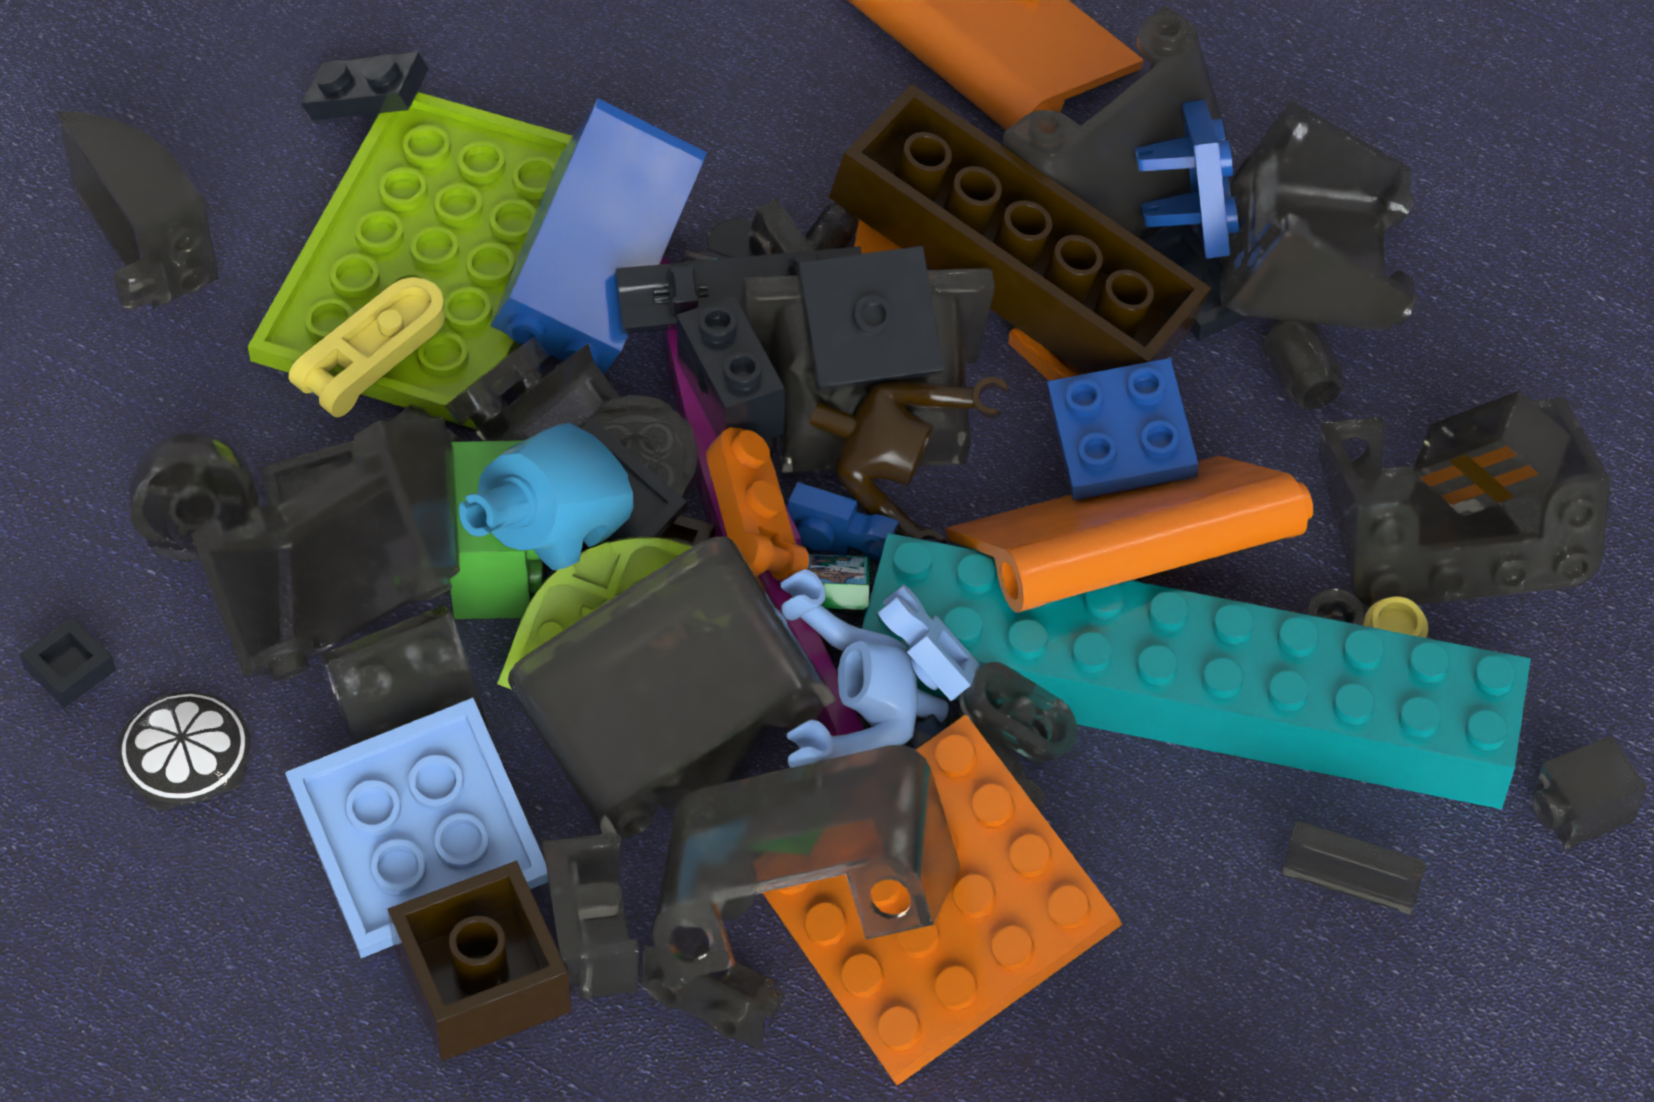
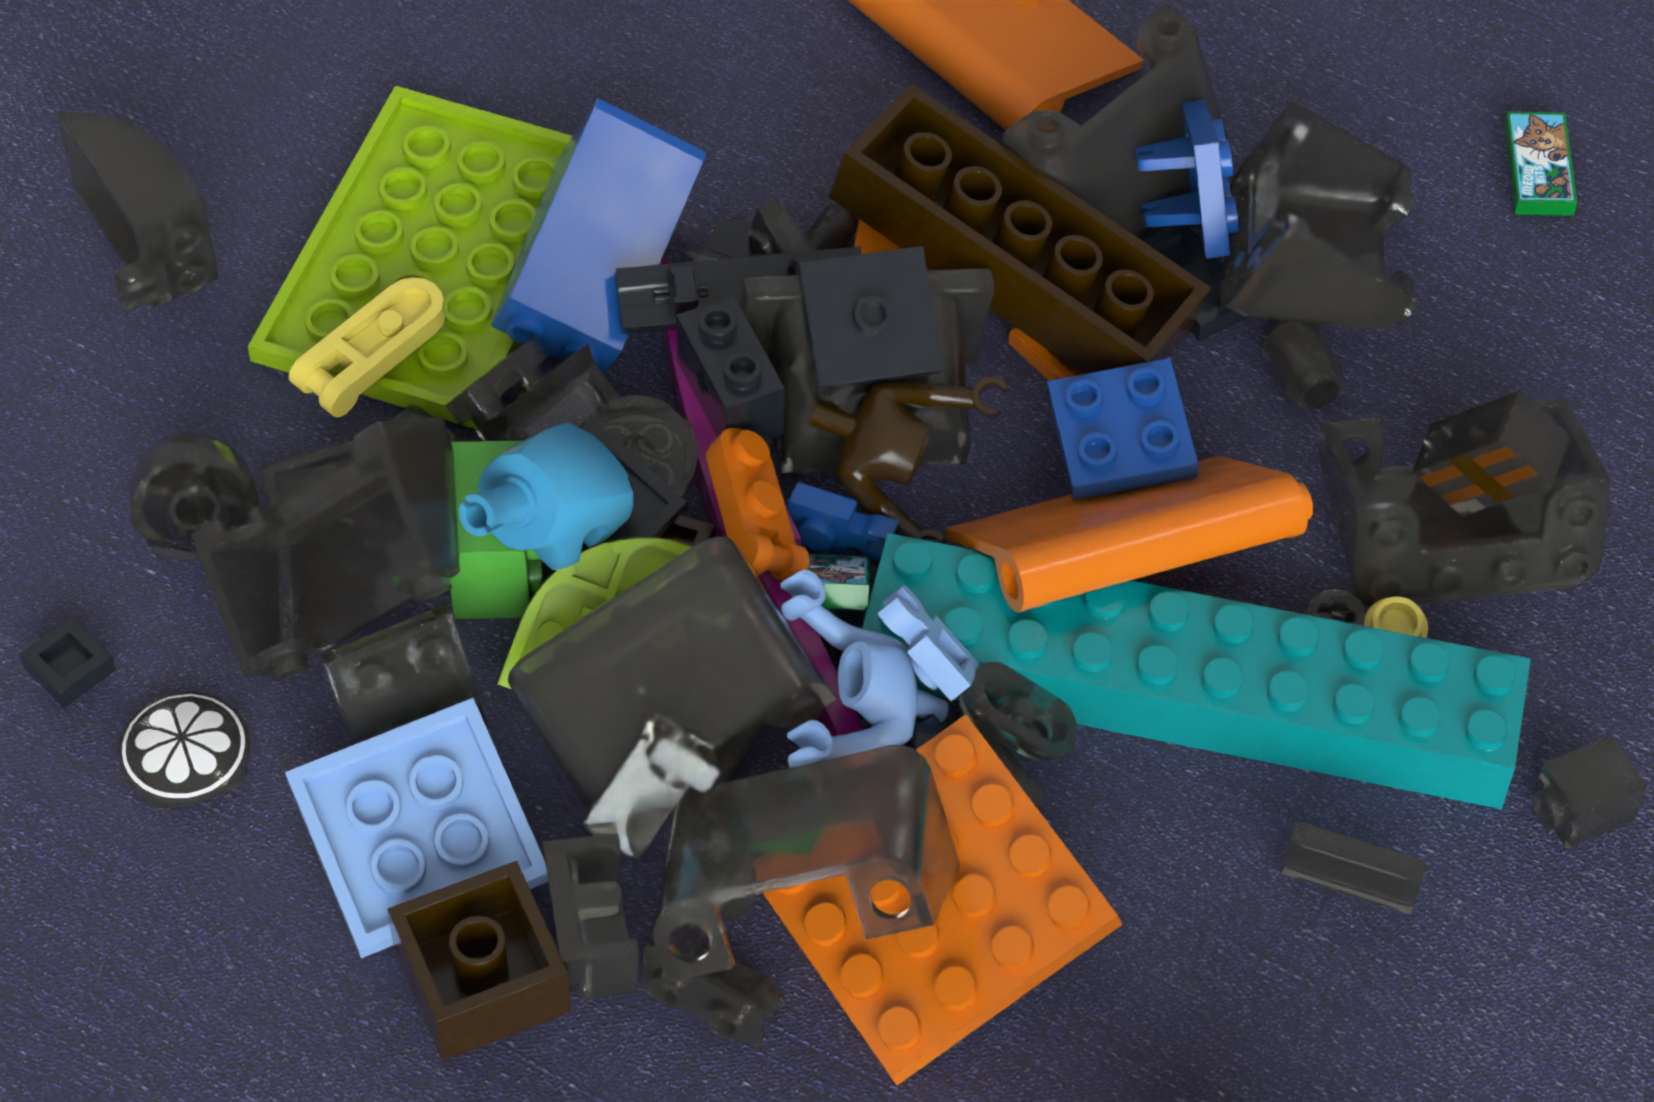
black plate [301,52,429,120] -> none
none -> clear smoke bracket [583,713,720,859]
none -> tile [1504,112,1577,216]

